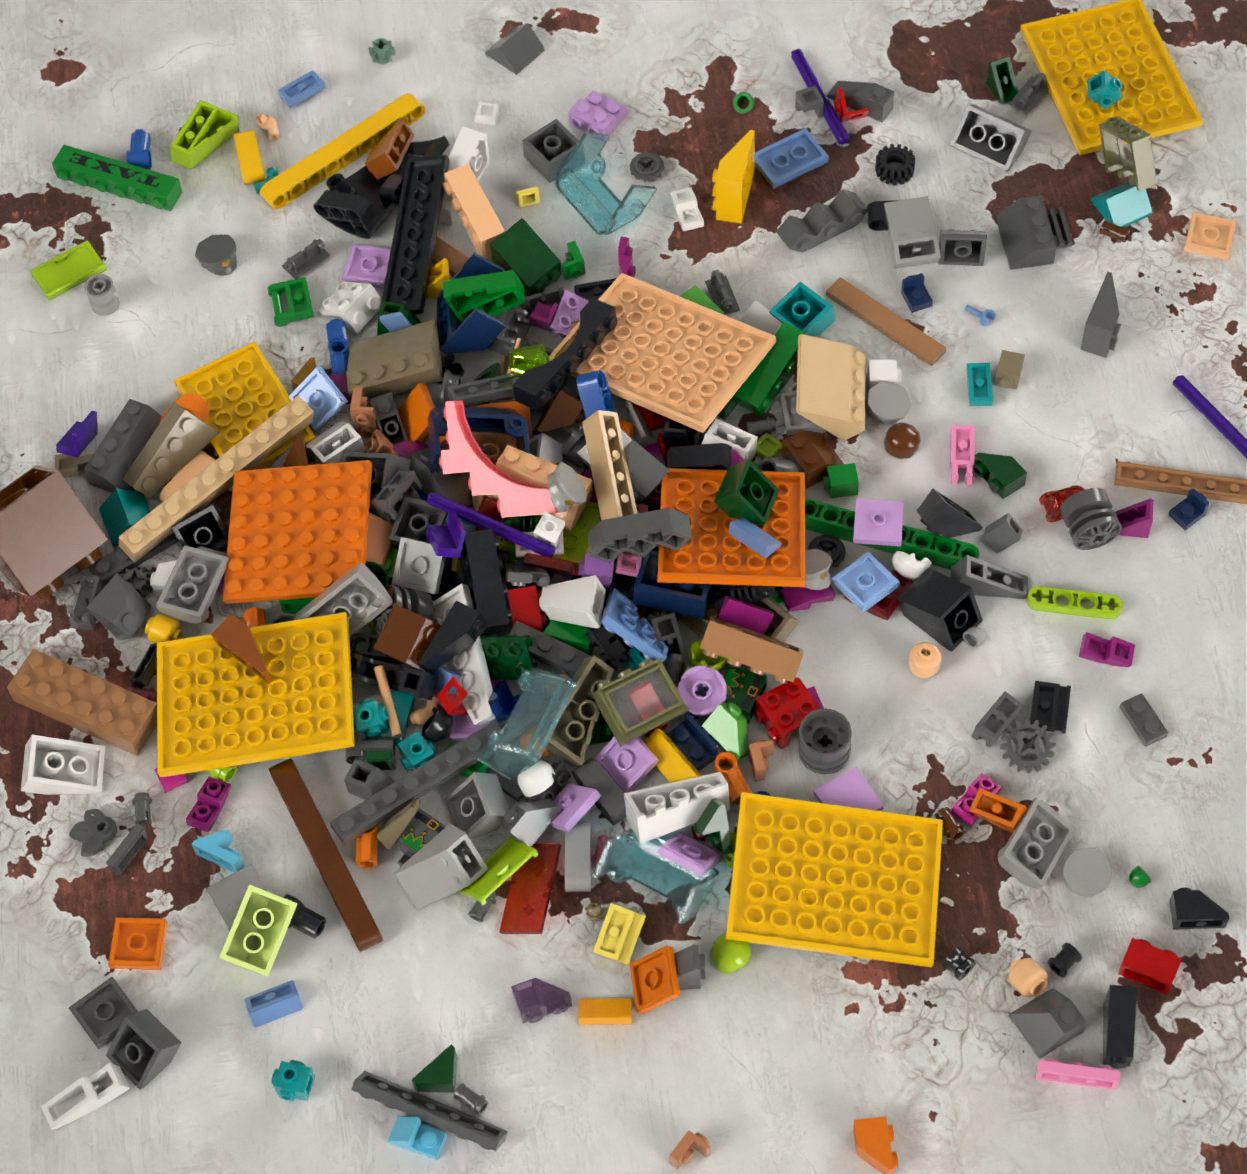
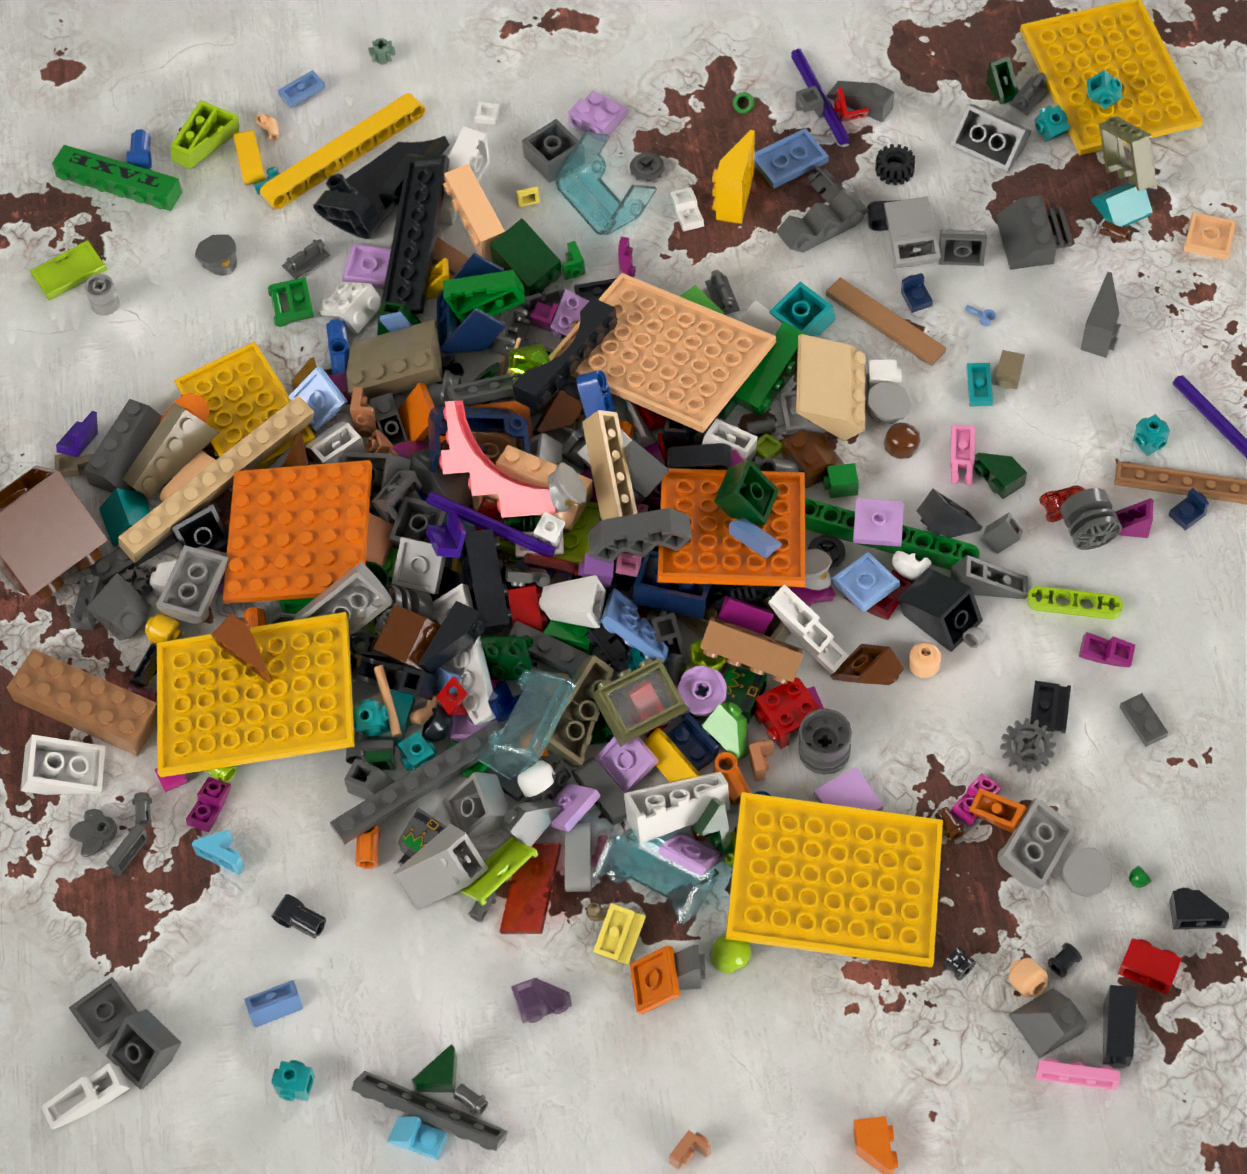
orange tile [108,917,168,970] -> none
light grey plate [206,864,267,931] -> none
yellowish green slope [219,885,298,977] -> none
reddish brown beam [268,758,383,952] -> none
dark orange slope [365,118,415,180] -> none
dark tan slope [377,798,421,850] -> none
dark grey slope [486,23,545,75] -> none
light orange slope [579,998,632,1025] -> none
dark grey hinge [971,691,1025,747] -> none
none -> white slope [768,584,849,674]
none -> dark grey hinge [808,165,845,204]
none -> reddish brown slope [830,644,905,685]
none -> teal brick [1034,105,1071,142]
none -> teal brick [1133,414,1170,456]

